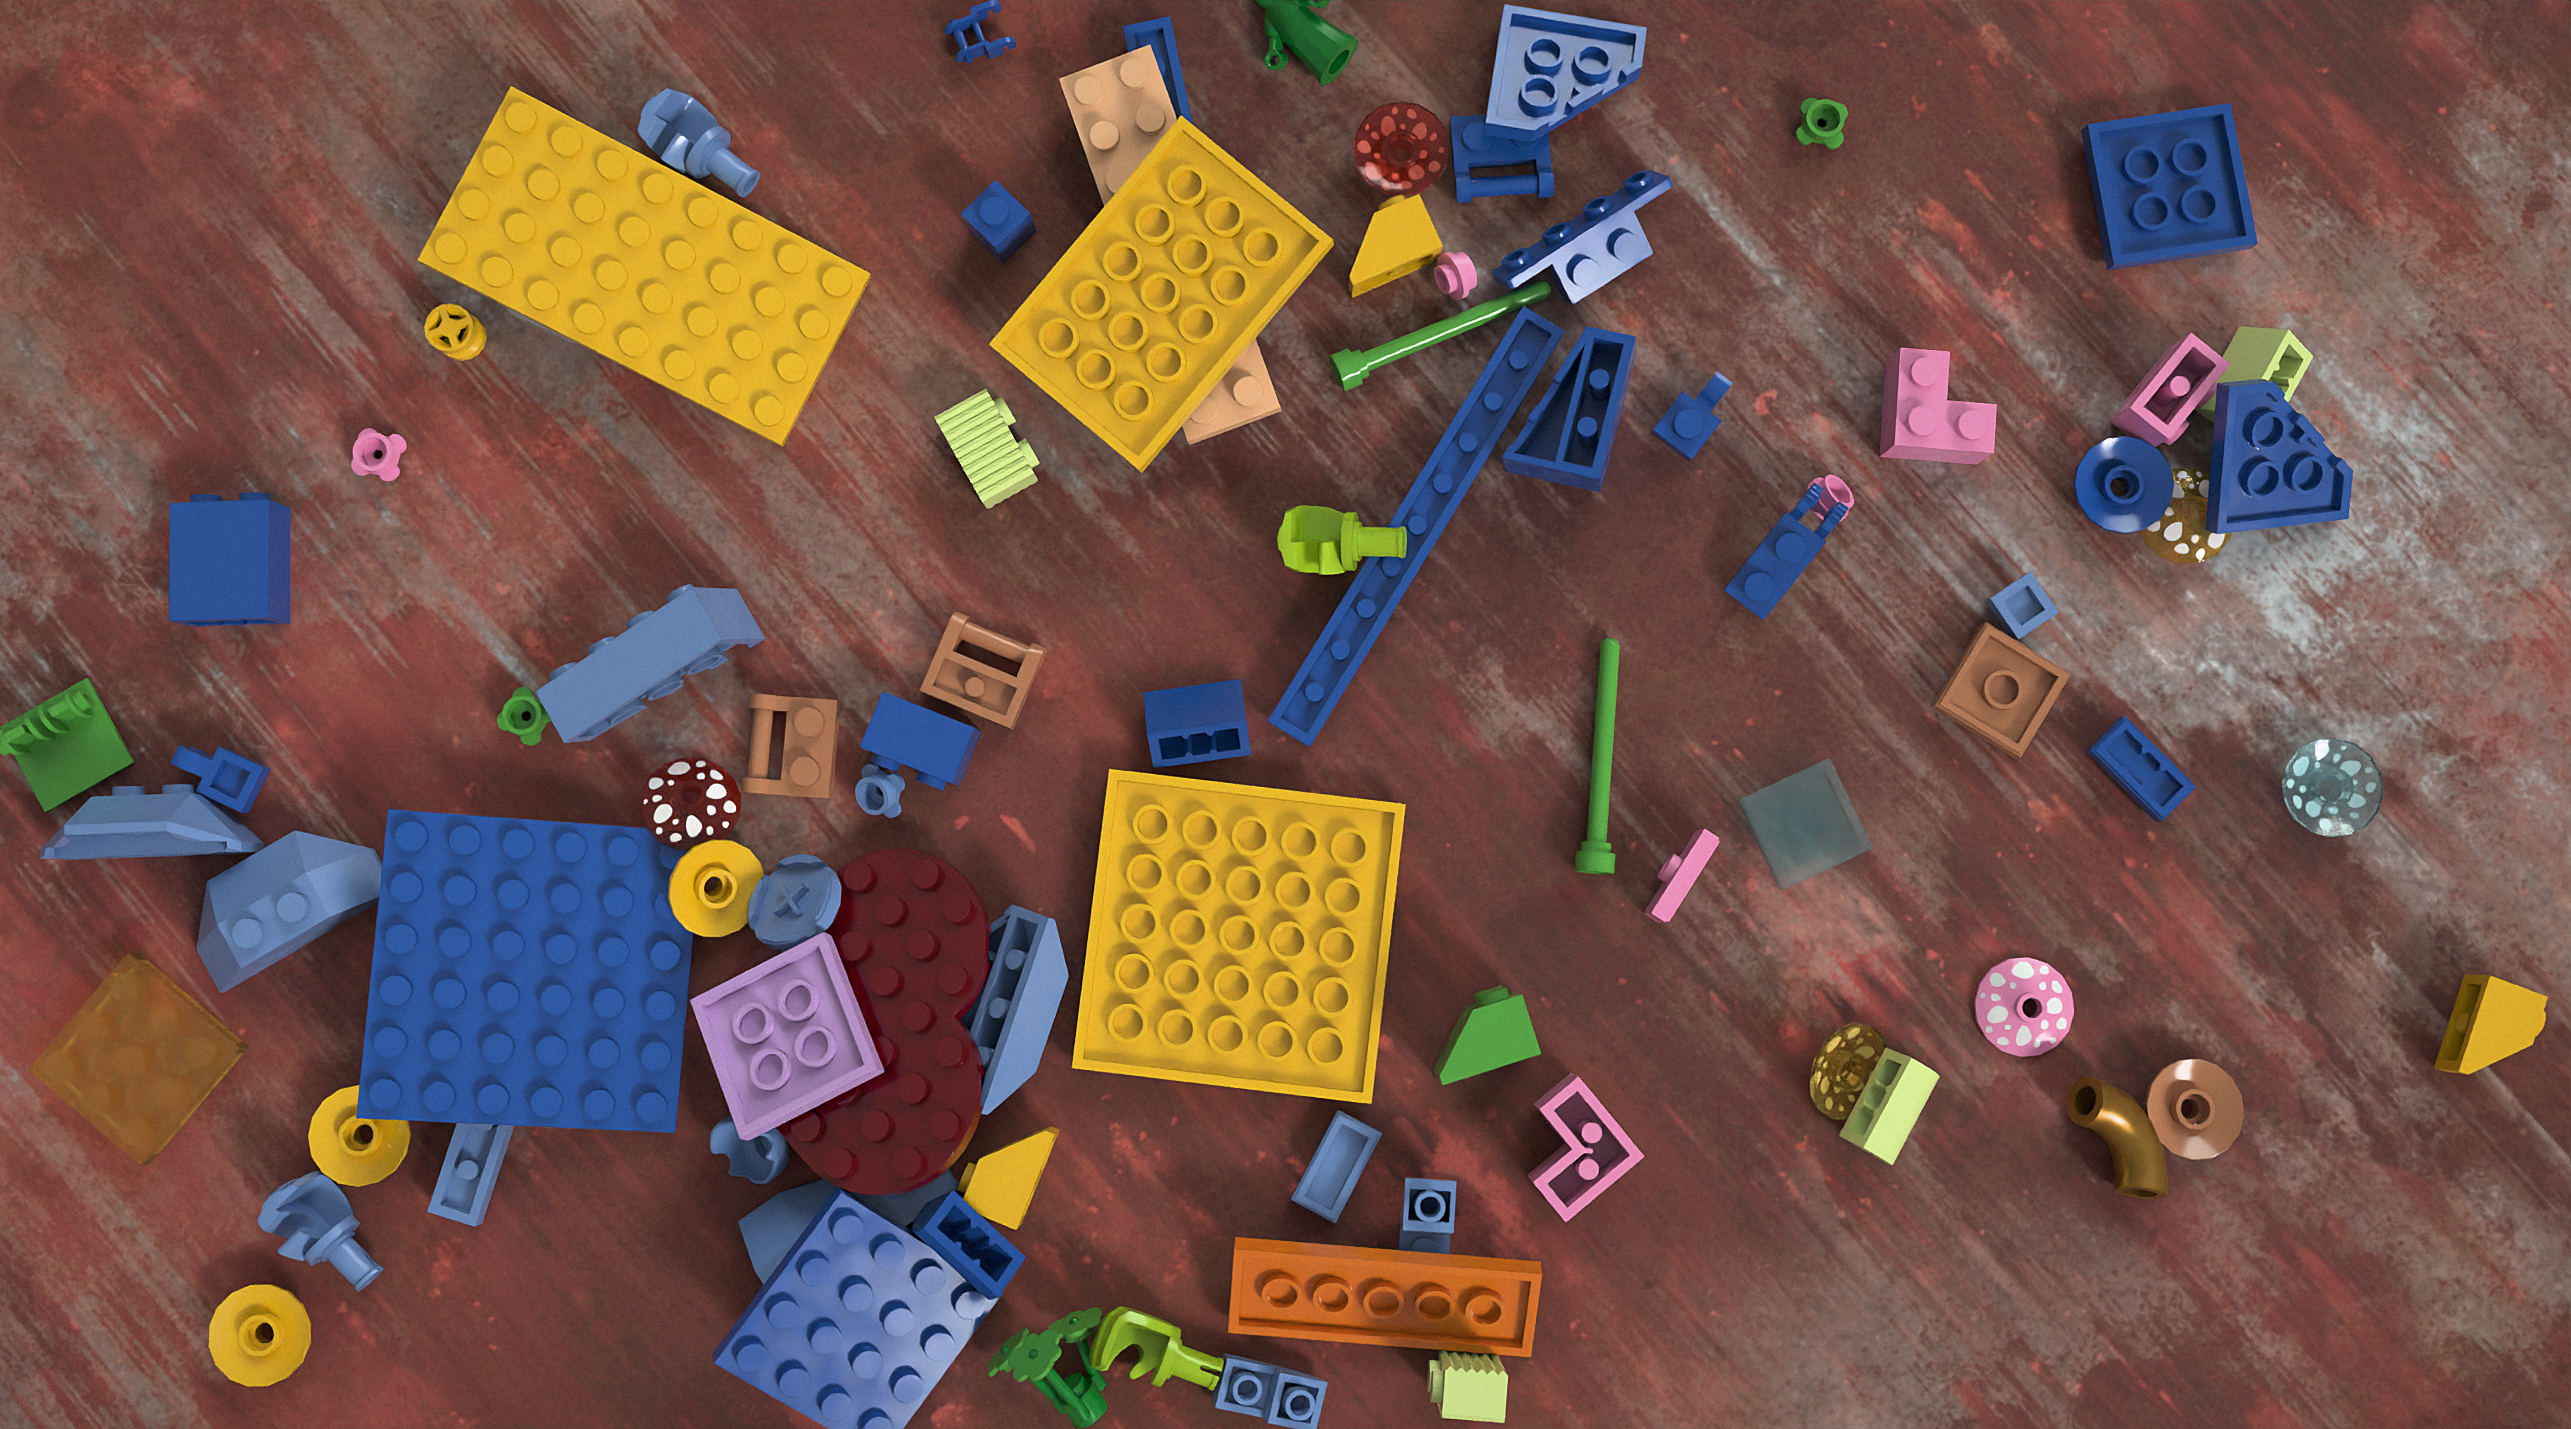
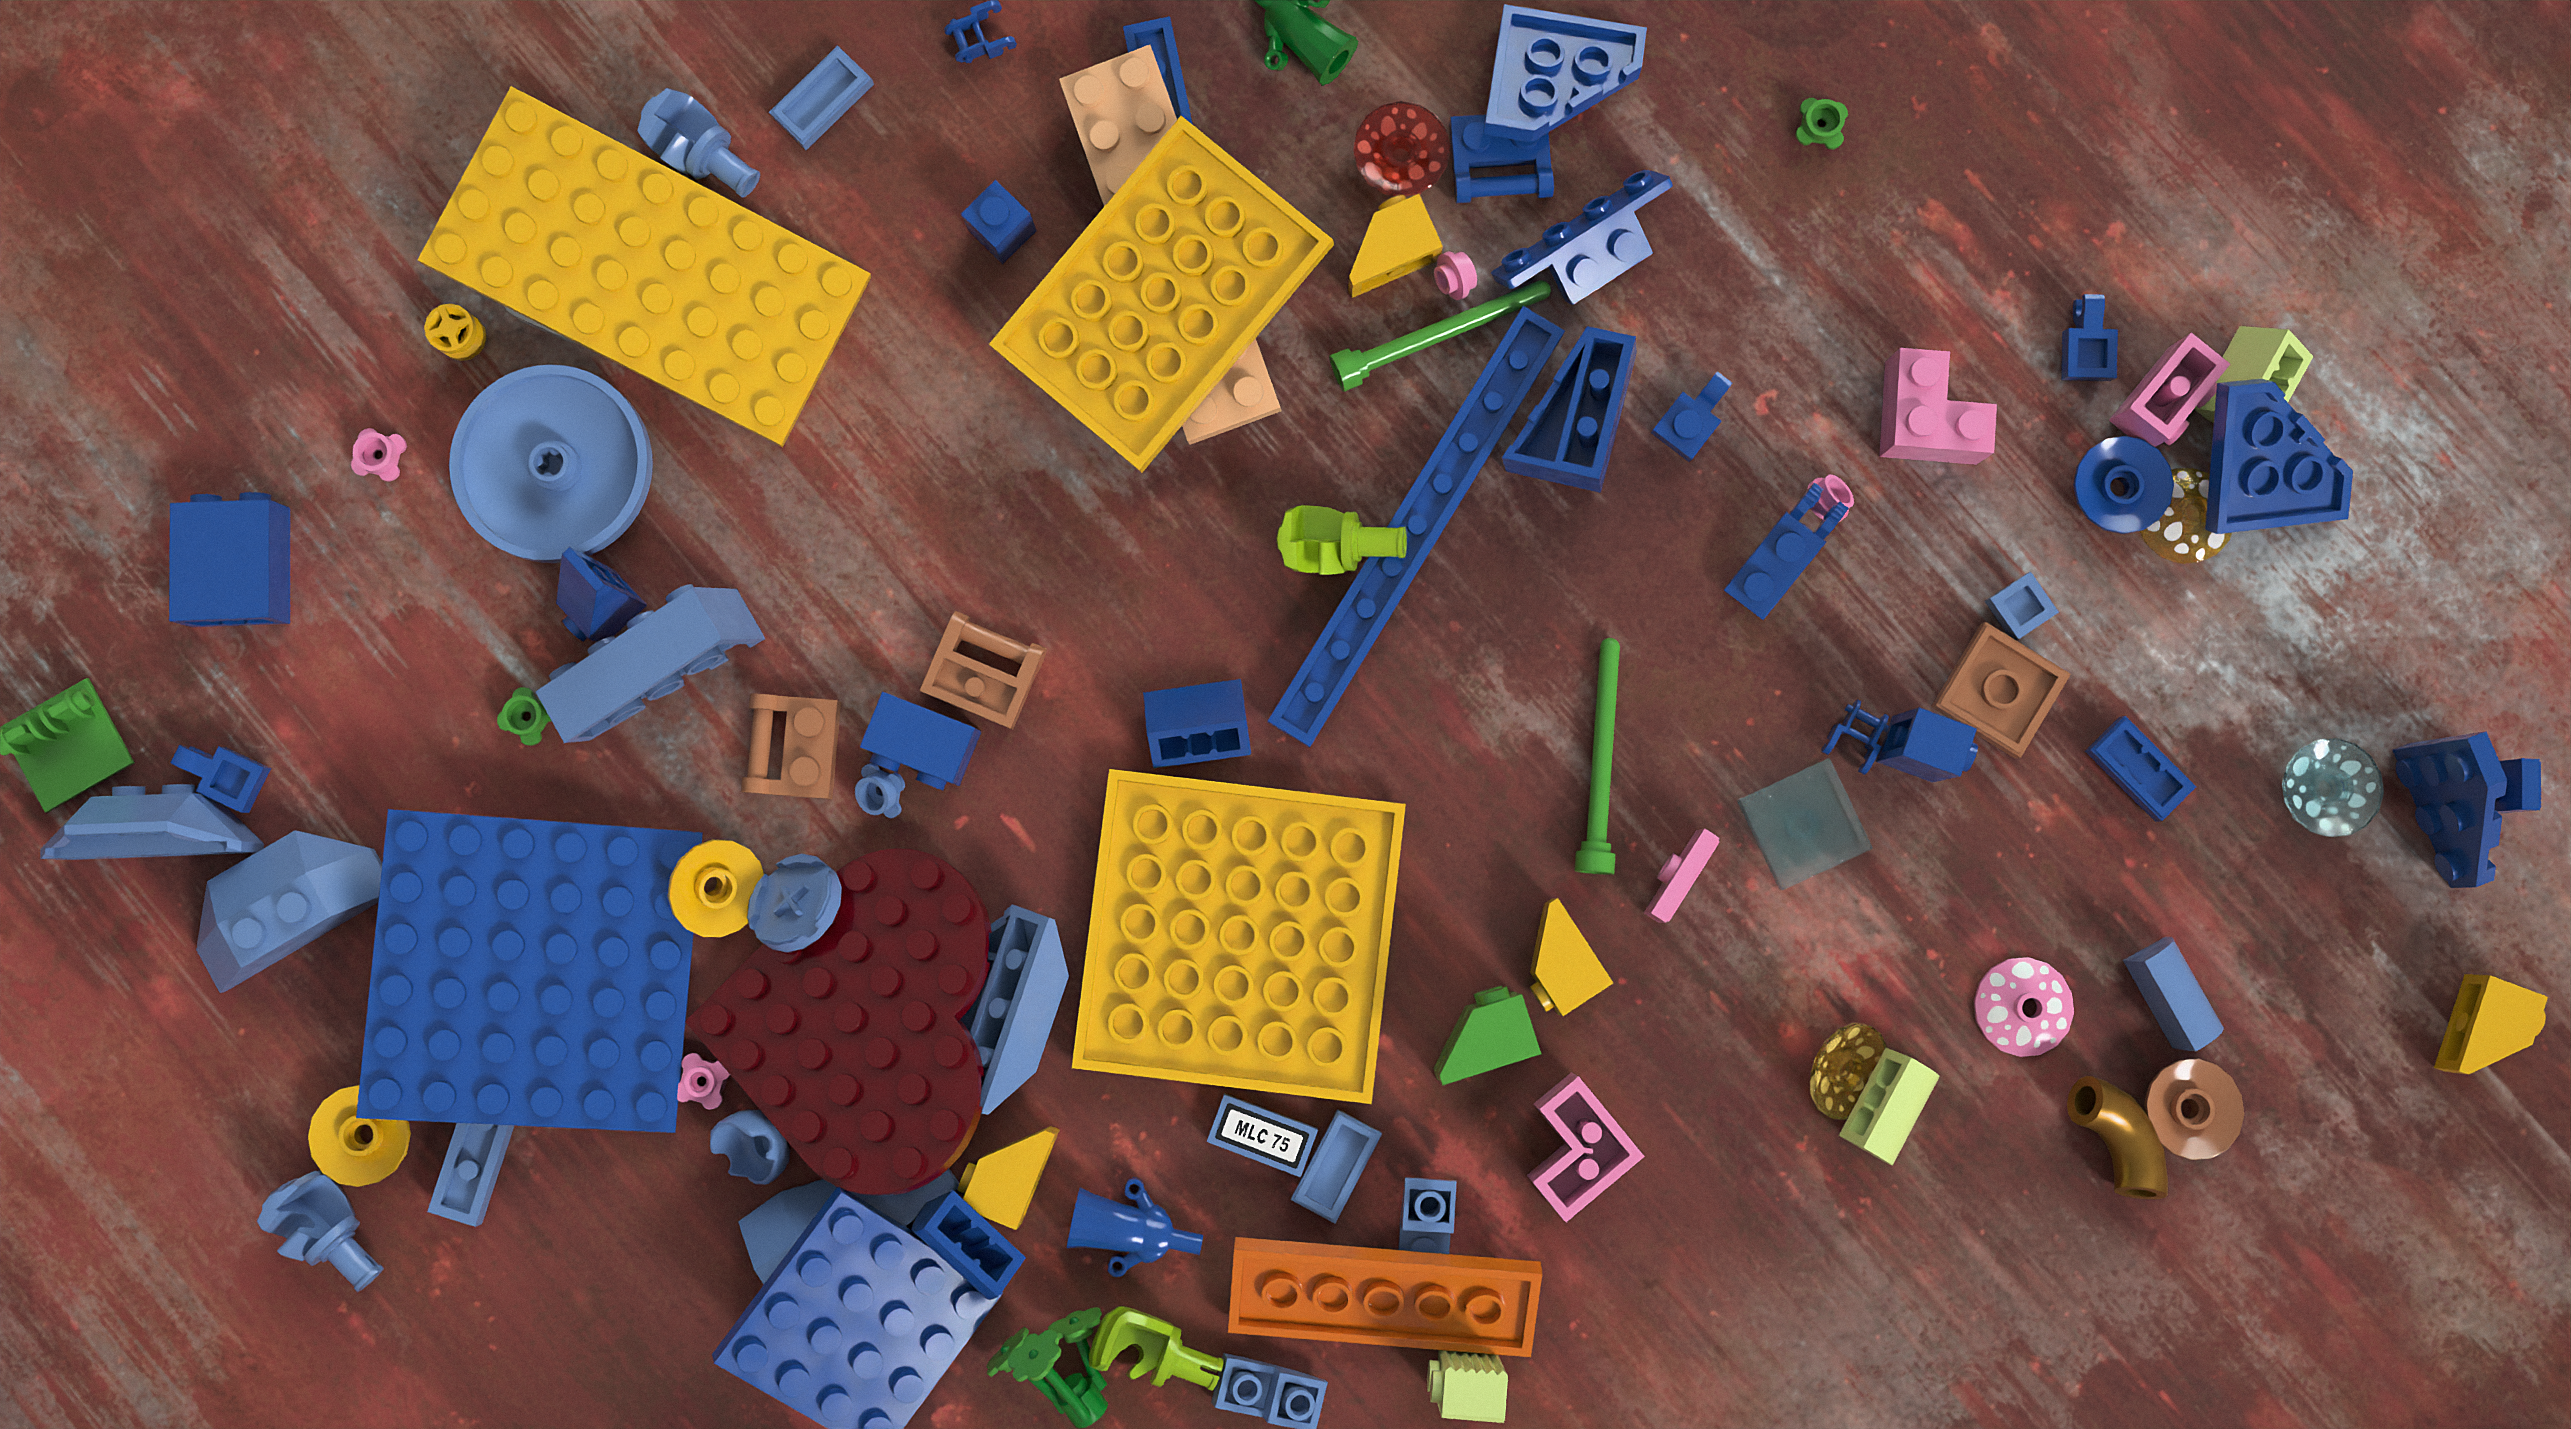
clear yellow plate [28,952,249,1166] -> none
yellow dish [209,1284,311,1387] -> none
clear red dish [640,758,741,851] -> none
lavender plate [690,932,885,1141] -> none
yellowish green brick [934,389,1040,509] -> none
blue plate [2081,103,2258,271] -> none
none -> medium blue dish [449,365,653,563]
none -> blue slope [556,547,647,642]
none -> bright pink plate [677,1053,730,1110]
none -> medium blue tile [769,45,874,150]
none -> blue piece [1067,1177,1203,1277]
none -> tile [1207,1093,1318,1177]
none -> yellow slope [1530,898,1613,1016]
none -> blue piece [1821,699,1890,775]
none -> blue brick [1877,707,1978,782]
none -> blue plate [2061,294,2118,381]
none -> medium blue brick [2123,937,2224,1052]
none -> blue plate [2393,731,2507,888]
none -> blue plate [2494,758,2541,814]

